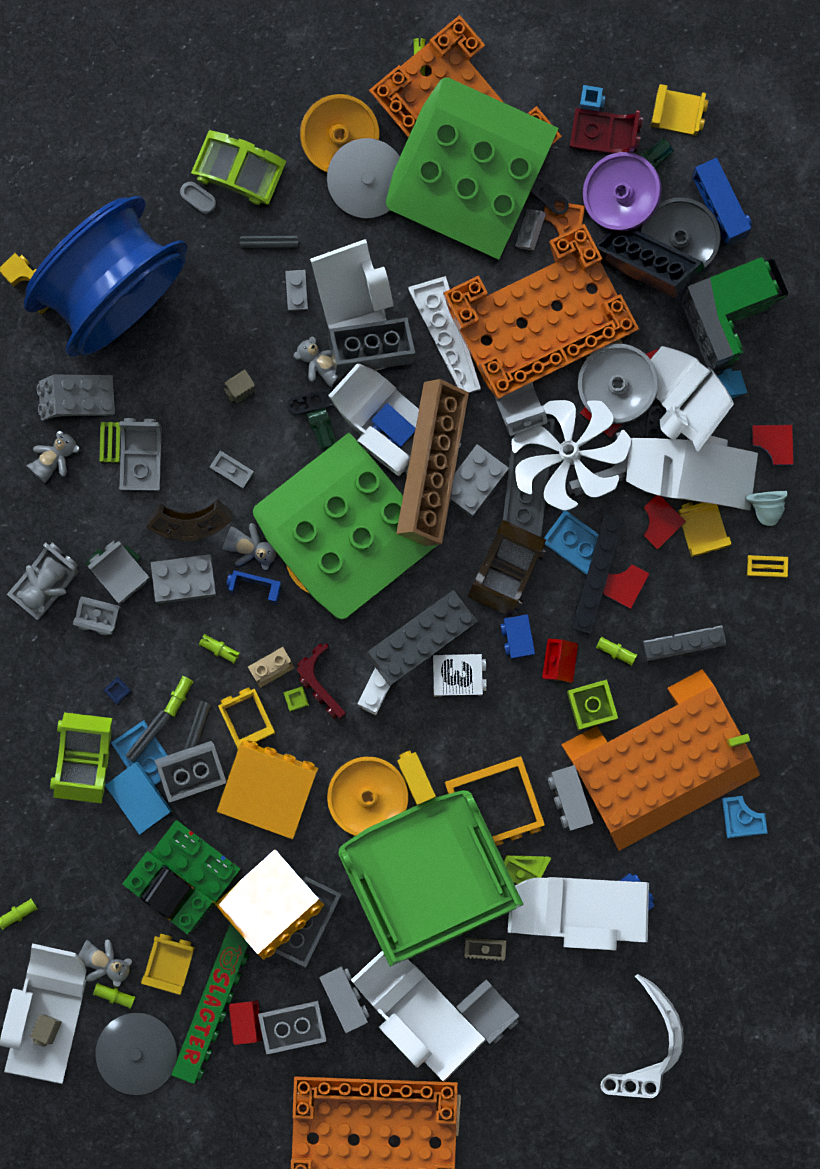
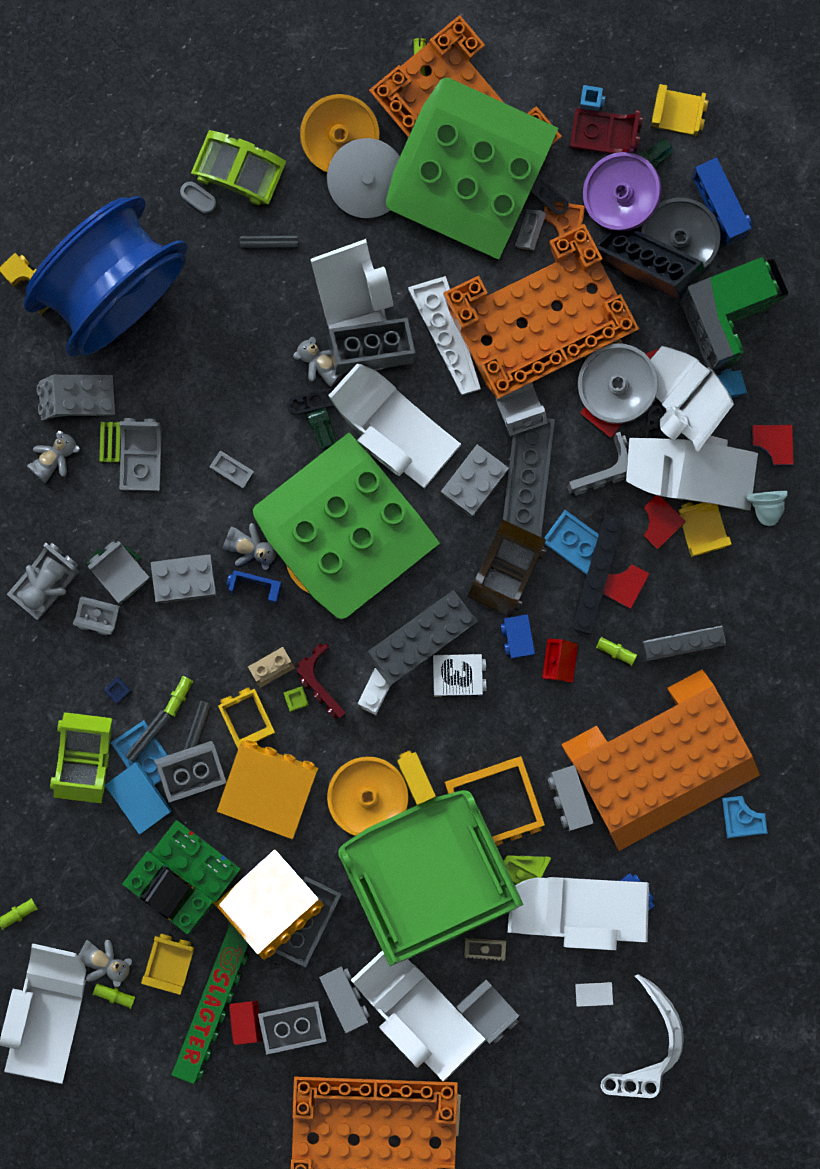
dark tan brick [30,1014,62,1047] -> none
dark grey dish [96,1013,177,1095] -> none
dark brown window [146,499,233,541] -> none
lime pin [199,634,240,664] -> none
dark tan brick [224,370,256,404] -> none
light grey plate [285,270,308,311] -> none
blue piece [371,403,415,449] -> none
medium nougat brick [396,379,469,546] -> none
white piece [512,400,631,511] -> none
lime brick [567,680,618,731] -> none
lime tile [727,734,750,747] -> none
yellow tile [747,555,788,578] -> none
none -> white sticker [575,982,613,1007]

